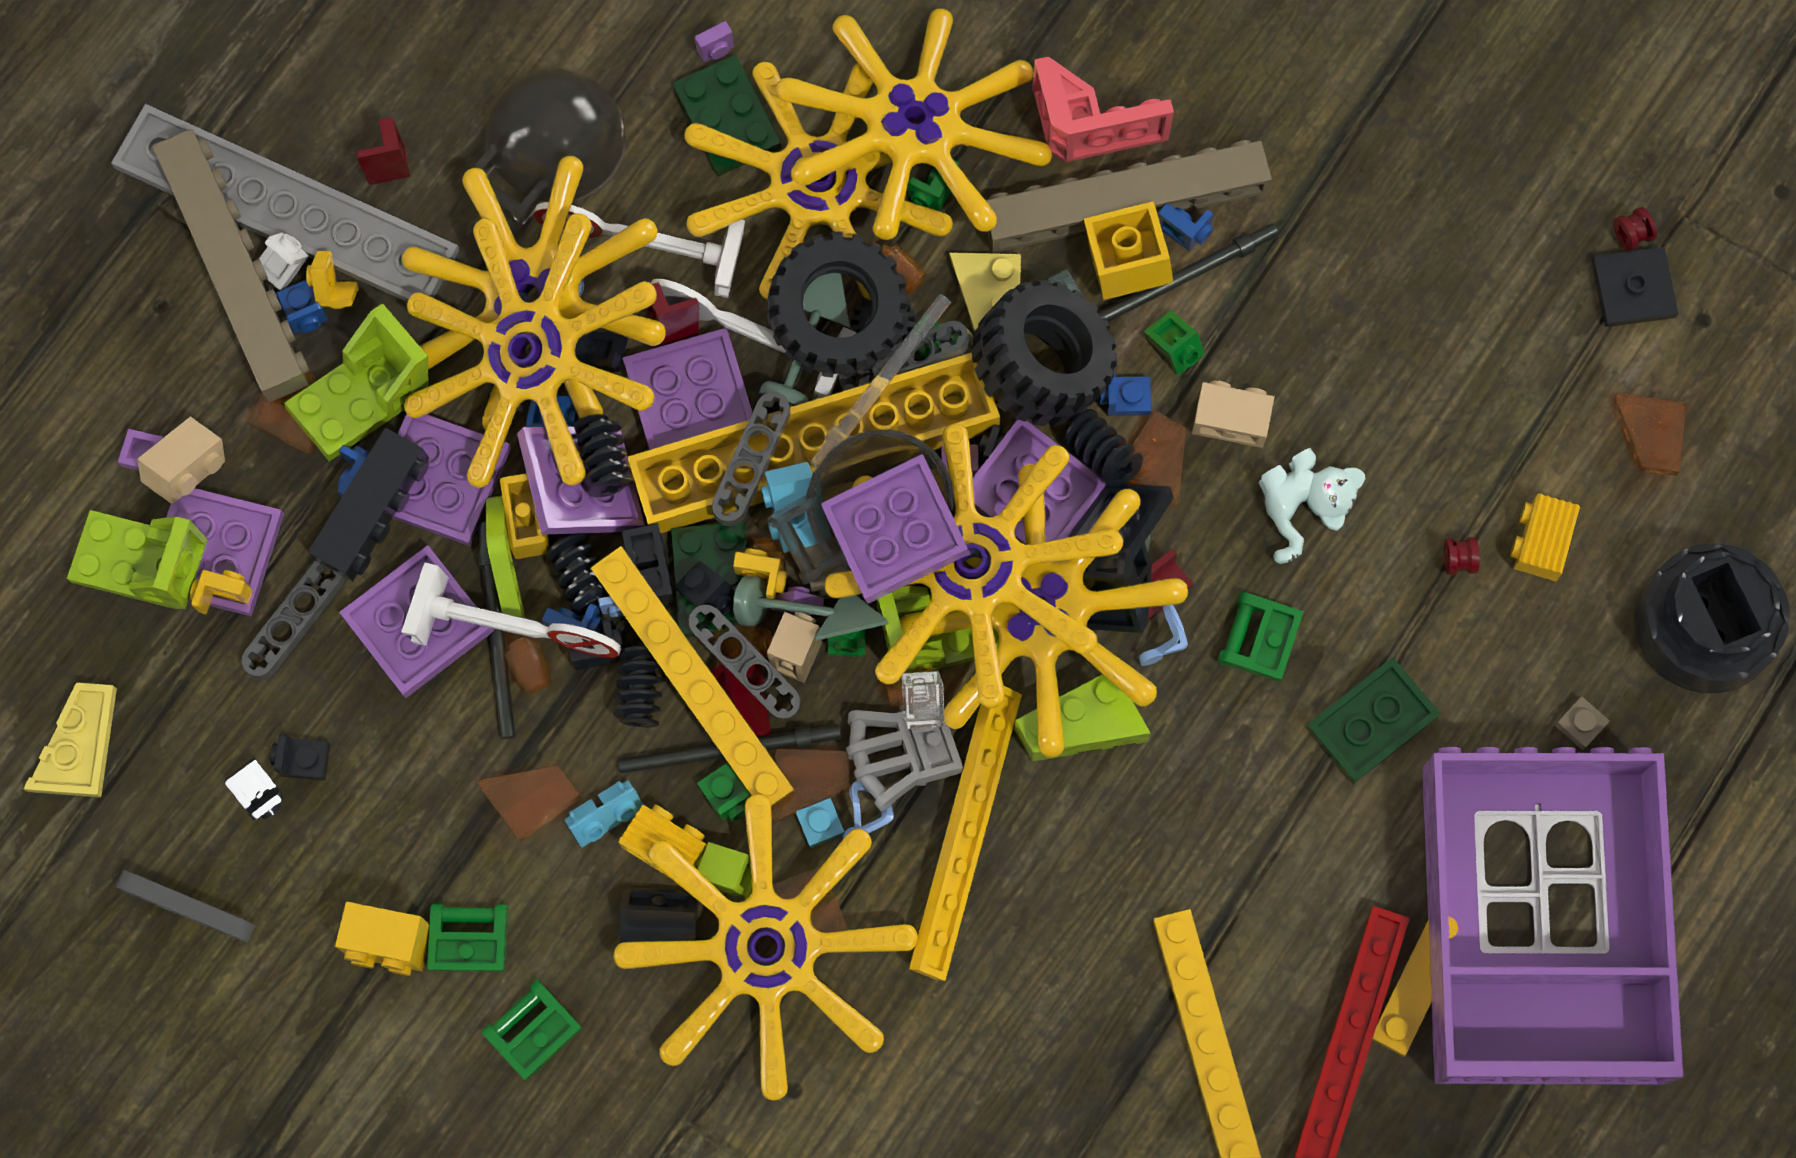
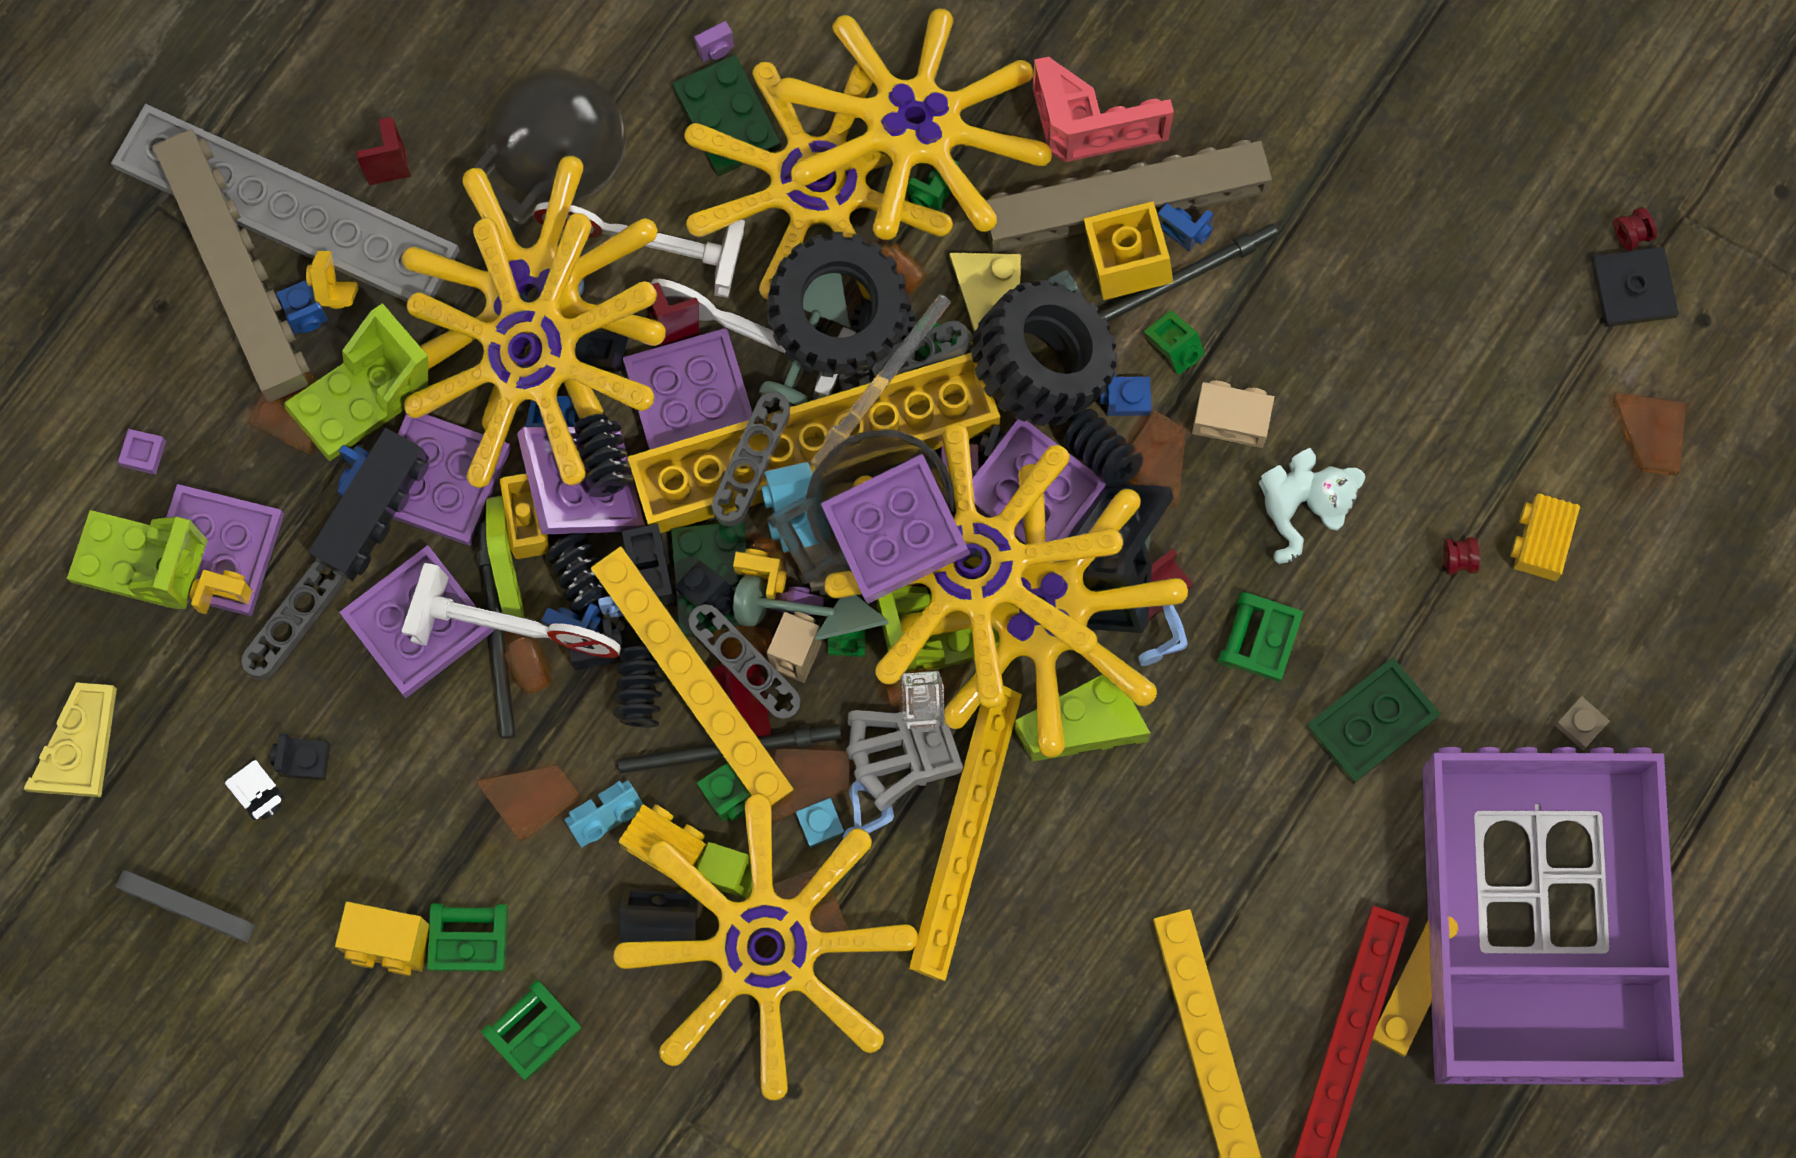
tan brick [137,416,225,505] -> none
white bracket [259,233,309,290] -> none
black piece [1634,543,1790,694] -> none

